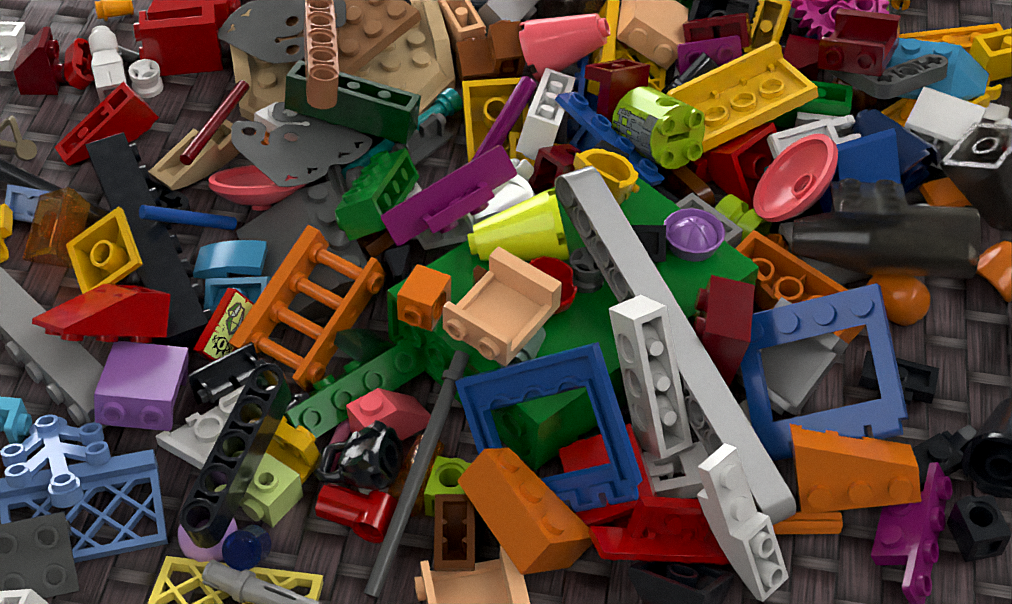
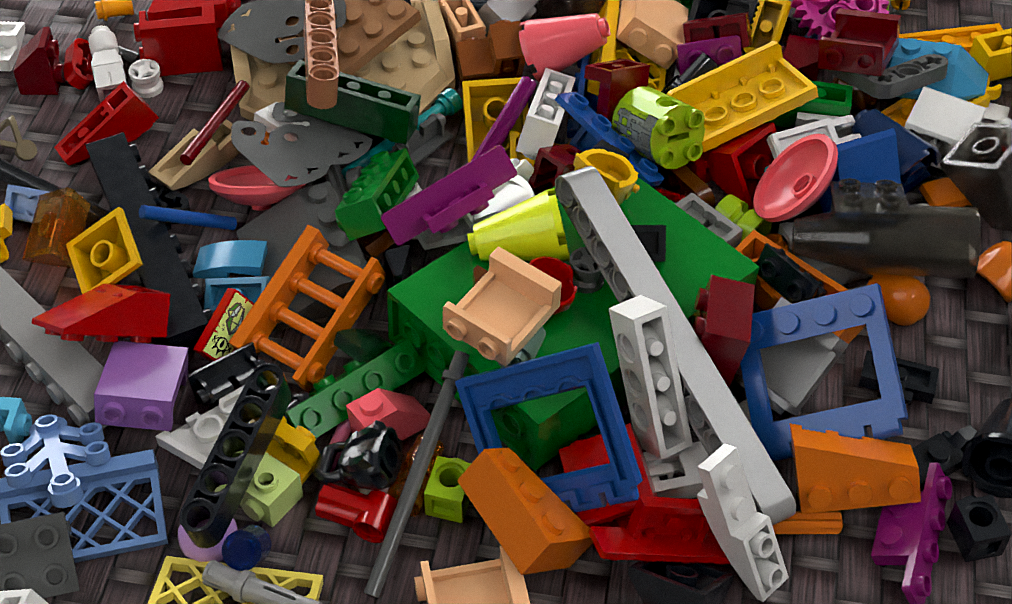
orange brick [397,264,451,331] -> none
reddish brown slope [434,494,475,571] -> none
medium lavender hat [664,208,725,262] -> none
none -> red leg [656,187,685,202]
none -> black hinge [756,243,827,304]

